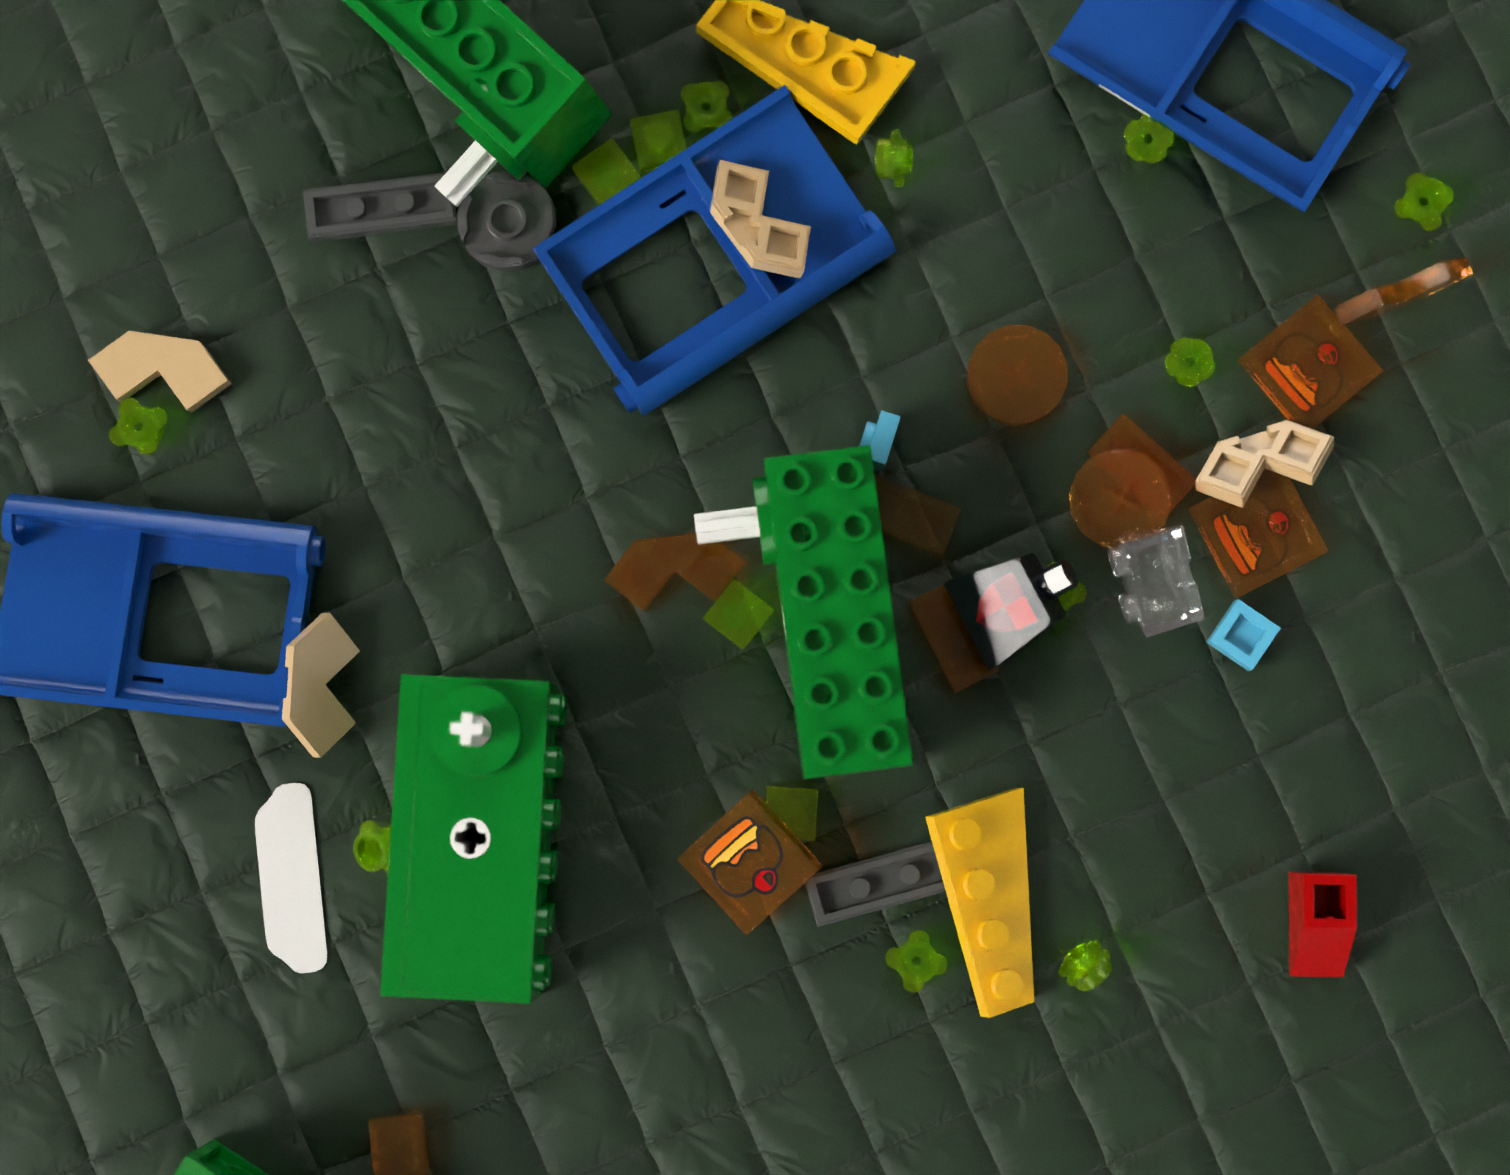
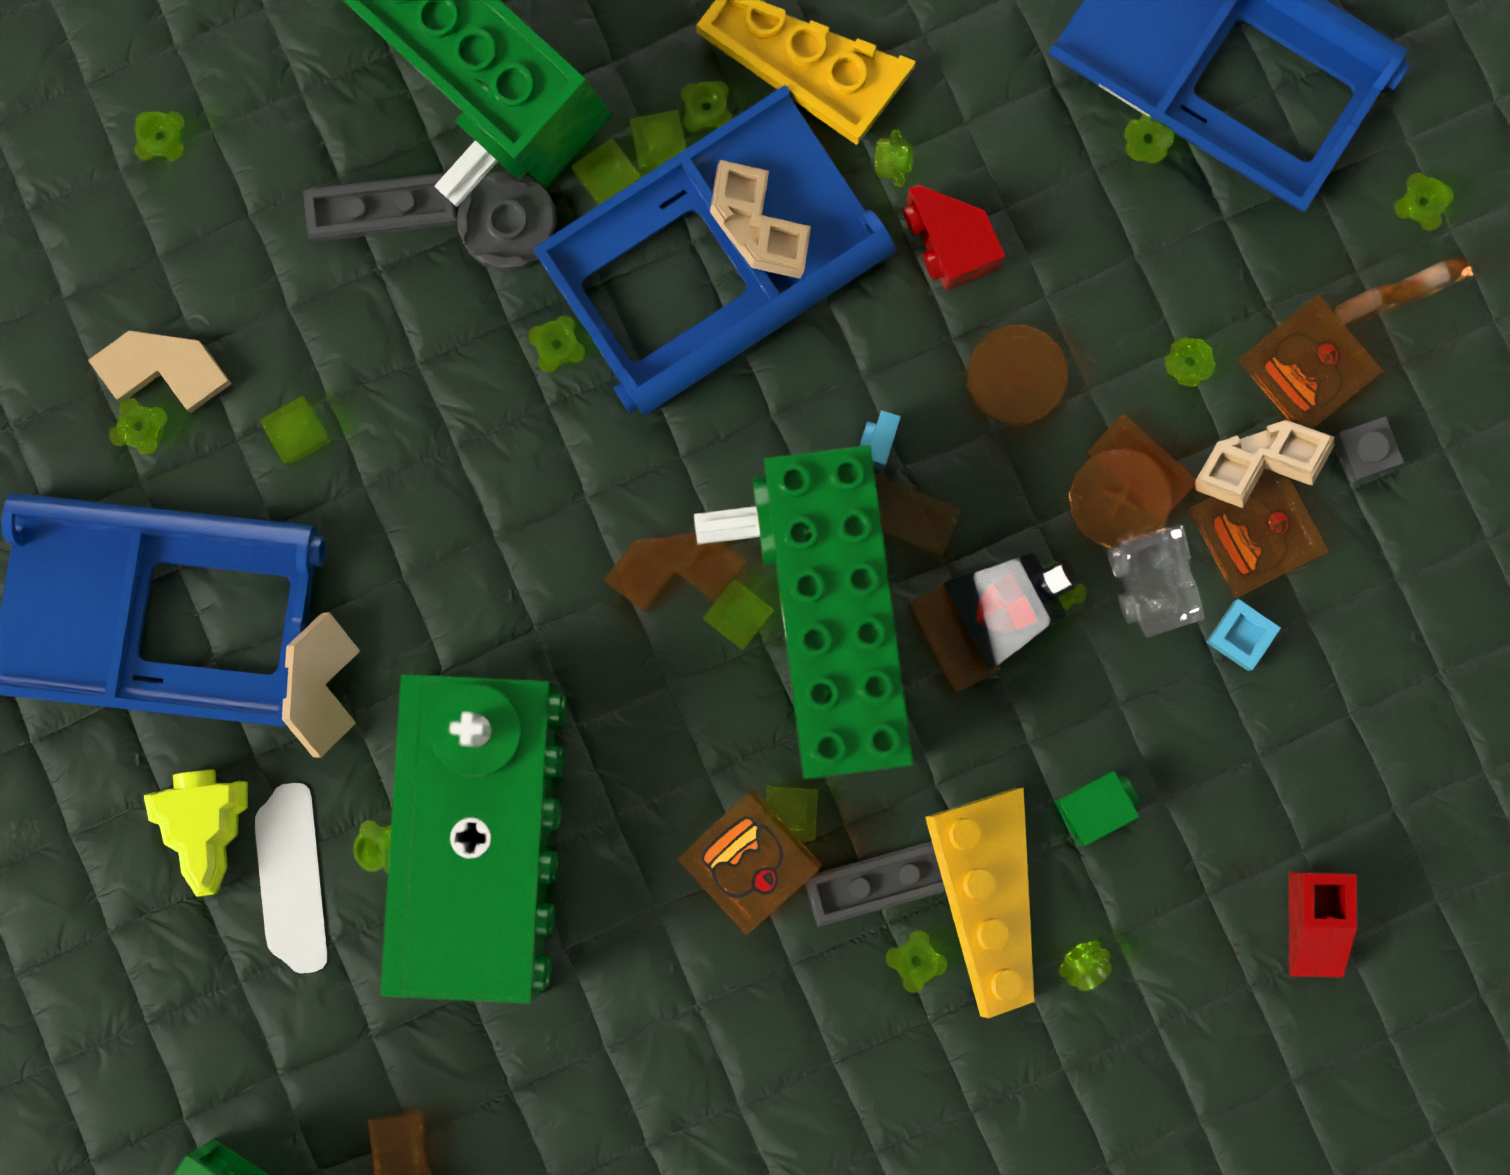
none -> clear neon green plate [134,111,185,161]
none -> neon yellow rock [144,770,248,897]
none -> clear neon green plate [259,395,331,466]
none -> clear neon green plate [528,316,585,373]
none -> red slope [902,185,1005,292]
none -> green brick [1053,771,1140,846]
none -> dark grey plate [1334,416,1404,482]

